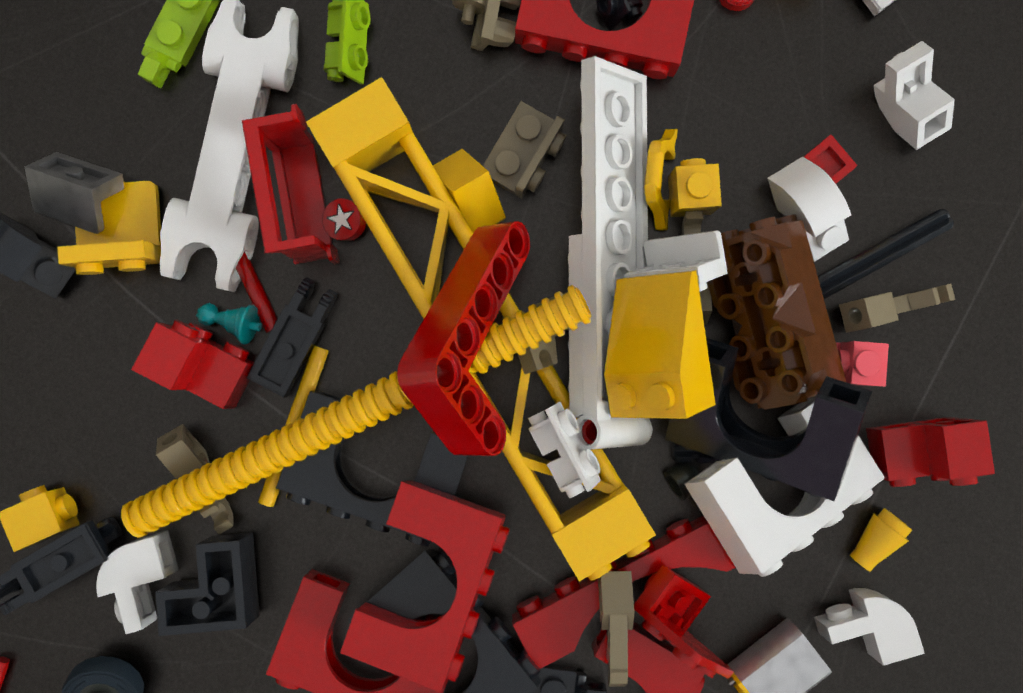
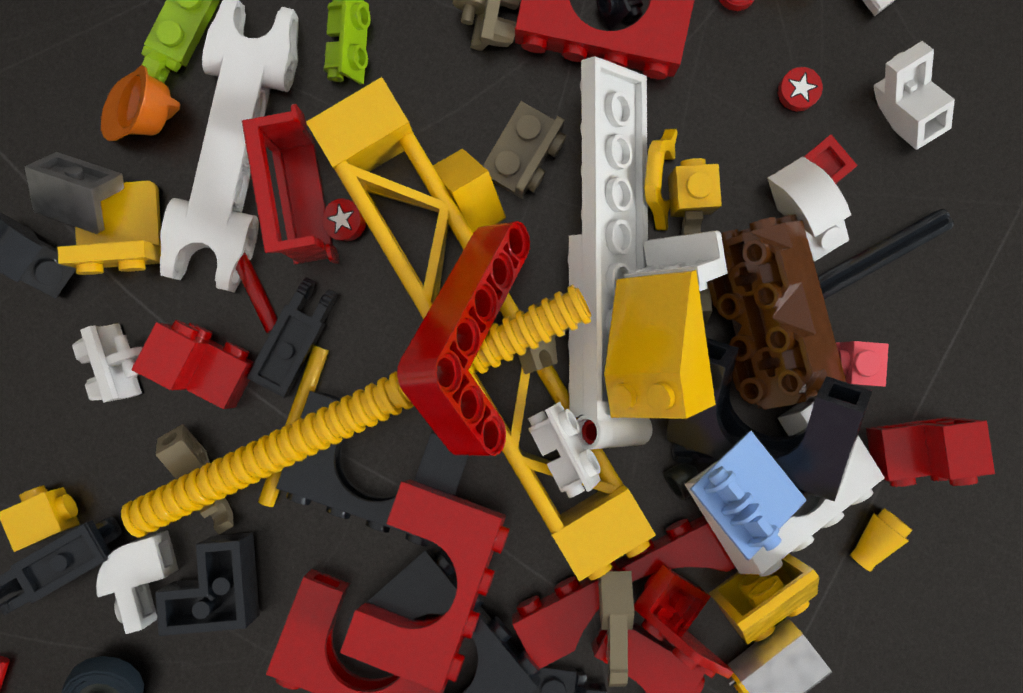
teal piece [196,303,262,345] -> none
white brick [814,588,925,666] -> none
dark tan piece [839,284,955,333] -> none
none -> white hips [72,323,143,403]
none -> orange piece [101,65,180,142]
none -> light blue hinge [690,431,807,560]
none -> yellow slope [709,554,819,645]
none -> red tile [778,67,823,112]

